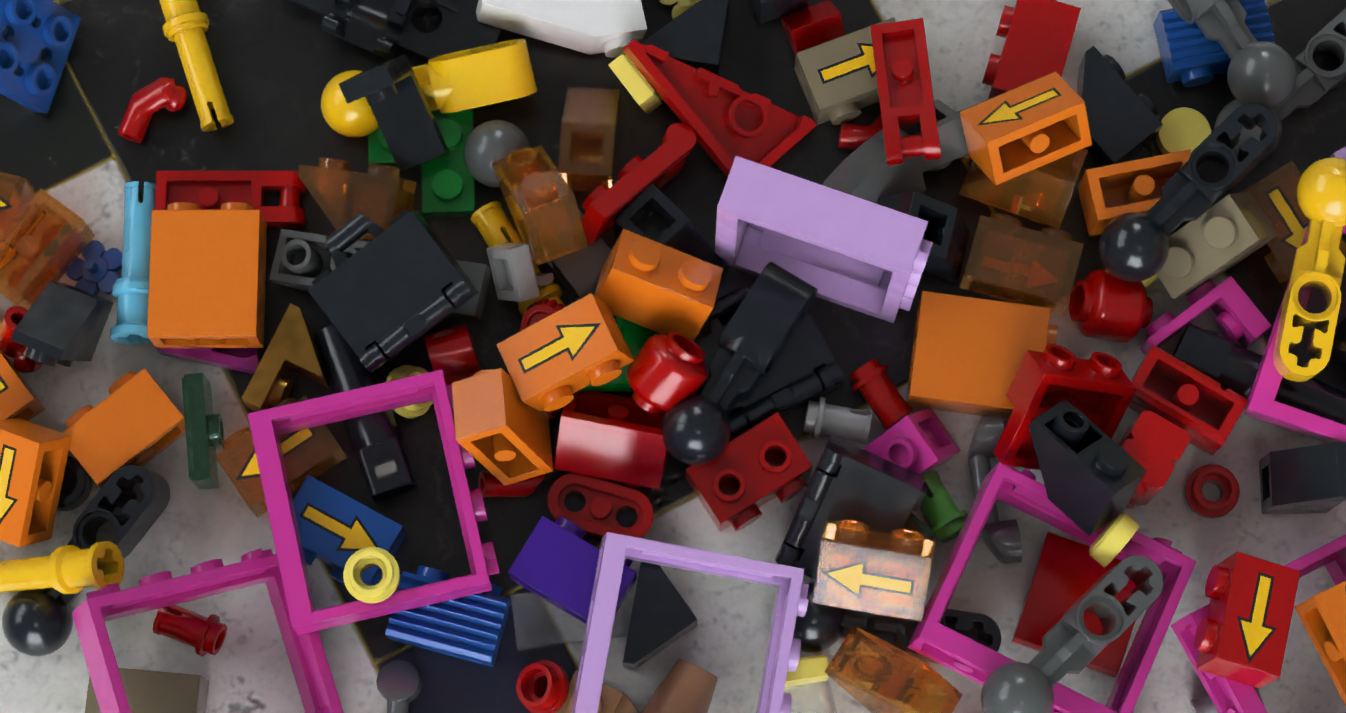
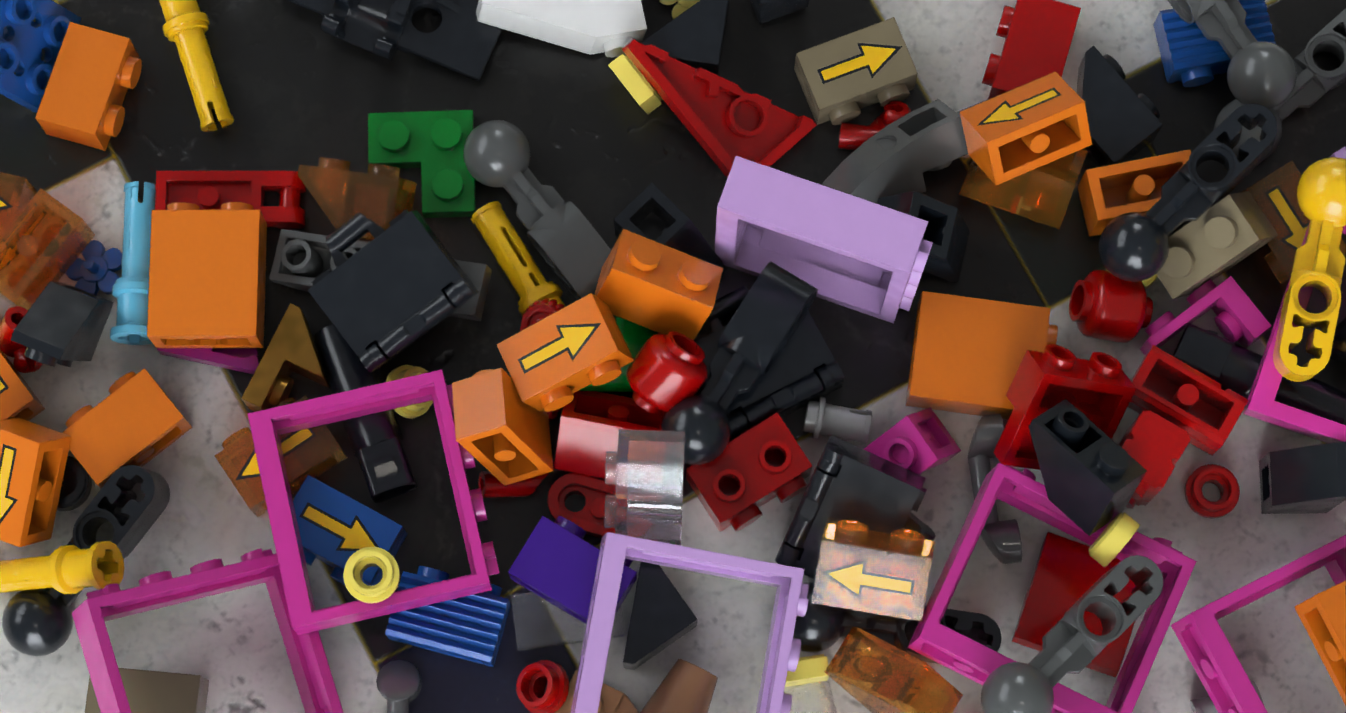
red arm [117,77,188,143] -> none
red pin [153,605,227,657] -> none
clear green plate [182,373,224,490] -> none
yellow beam [321,39,537,137] -> none
black bracket [339,53,447,171] -> none
red leg [424,323,483,385] -> none
light grey tile [486,243,554,302] -> none
clear orange slope [491,145,588,265] -> none
clear orange slope [558,86,620,192] -> none
red plate [576,123,697,245] -> none
red slope [781,0,846,56] -> none
red pin [849,358,913,430] -> none
red plate [870,18,941,166] -> none
bright green pin [919,471,968,544] -> none
clear orange brick [959,213,1084,316] -> none
light yellow tile [1156,107,1211,155] -> none
red brick [1194,551,1300,688] -> none
none -> orange brick [35,22,142,151]
none -> clear brick [604,429,685,546]

